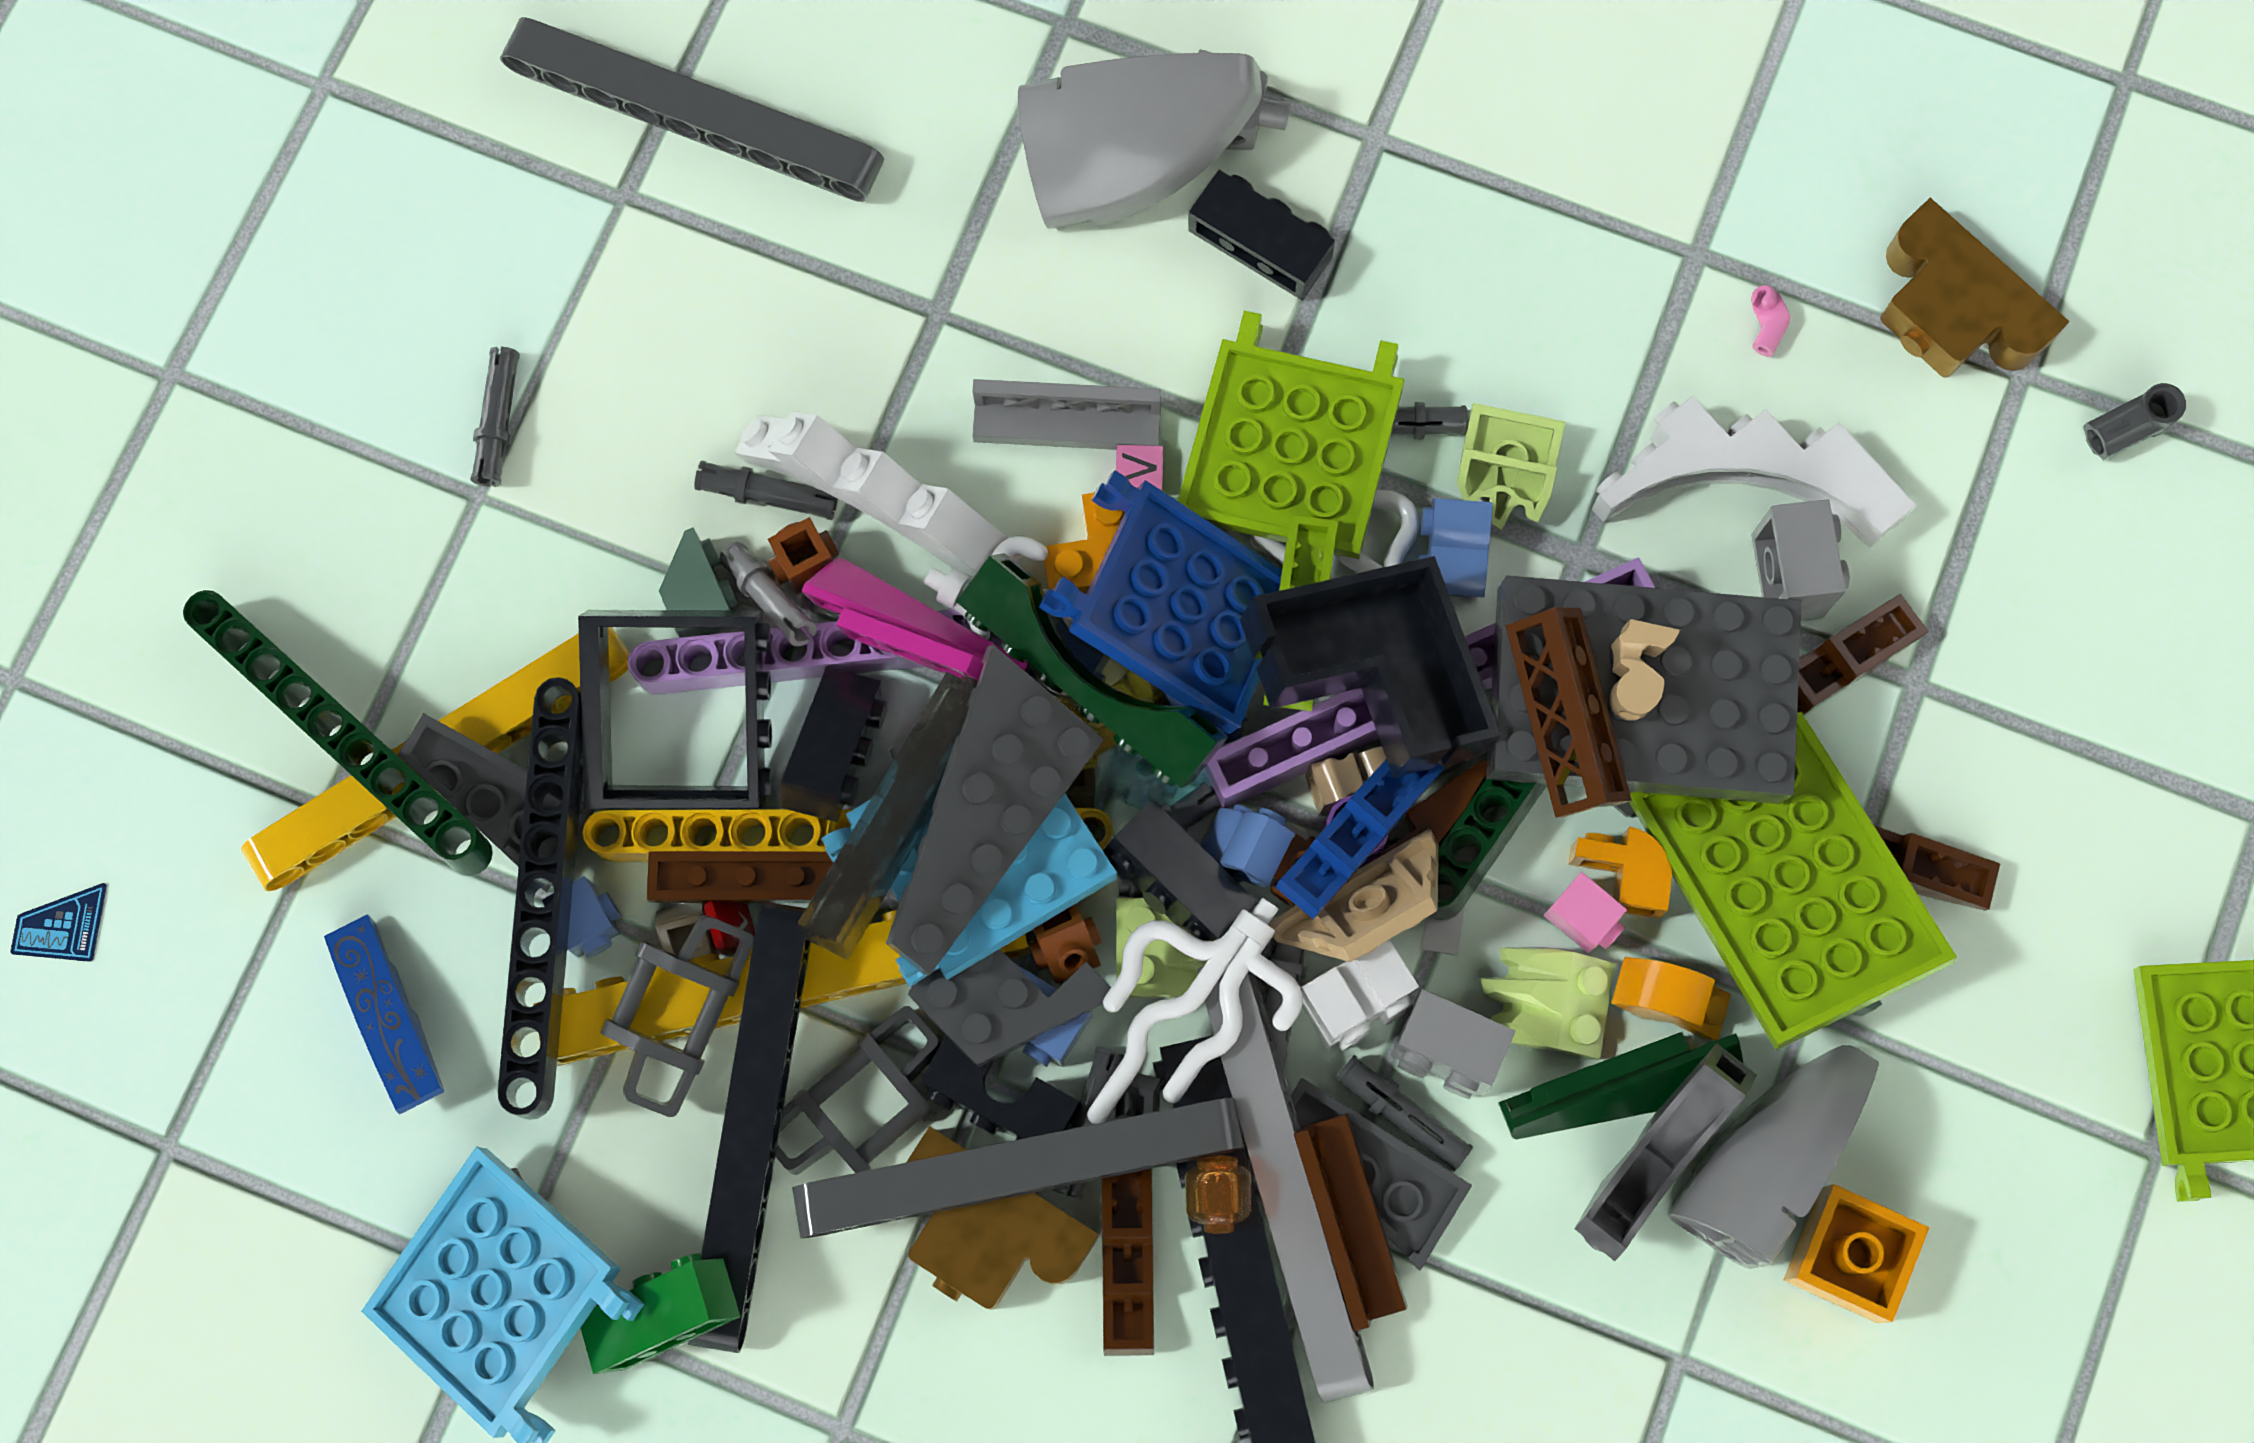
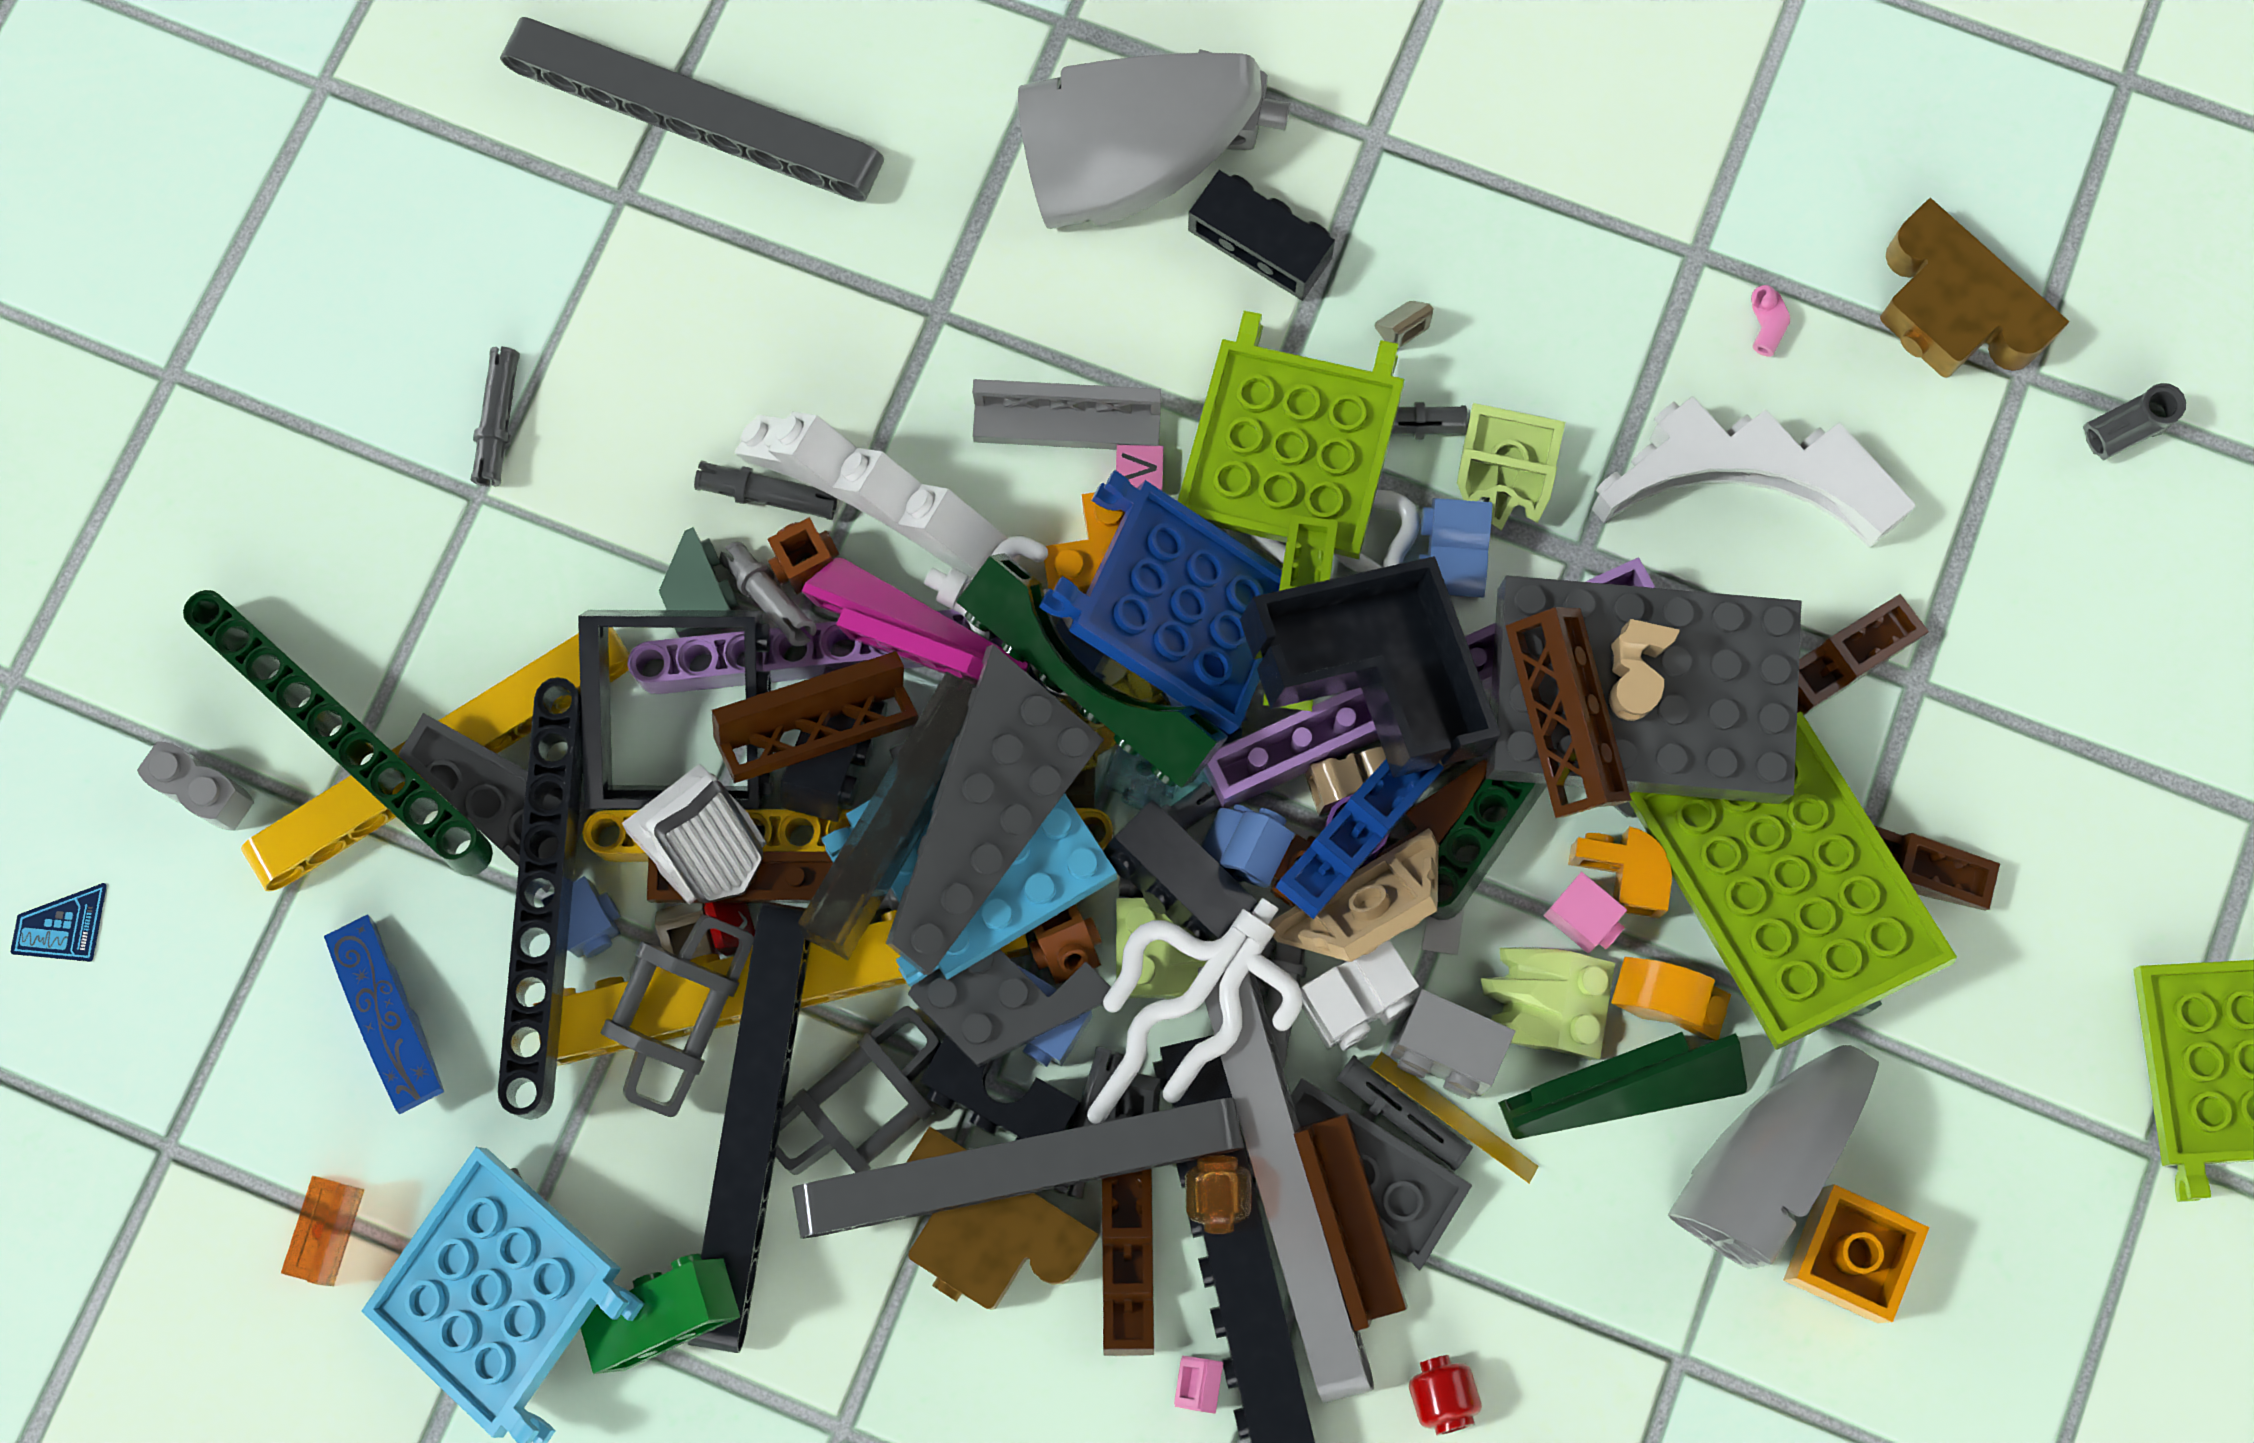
flat silver arch [1574,1043,1757,1262] -> none
light grey brick [1751,499,1850,621] -> none
none -> light grey brick [137,742,254,831]
none -> clear orange panel [281,1175,365,1287]
none -> white piece [622,764,767,905]
none -> reddish brown fence [711,651,918,784]
none -> bright pink tile [1174,1355,1223,1414]
none -> yellow sticker [1370,1051,1539,1184]
none -> dark tan slope [1374,301,1434,348]
none -> red head [1409,1355,1482,1436]

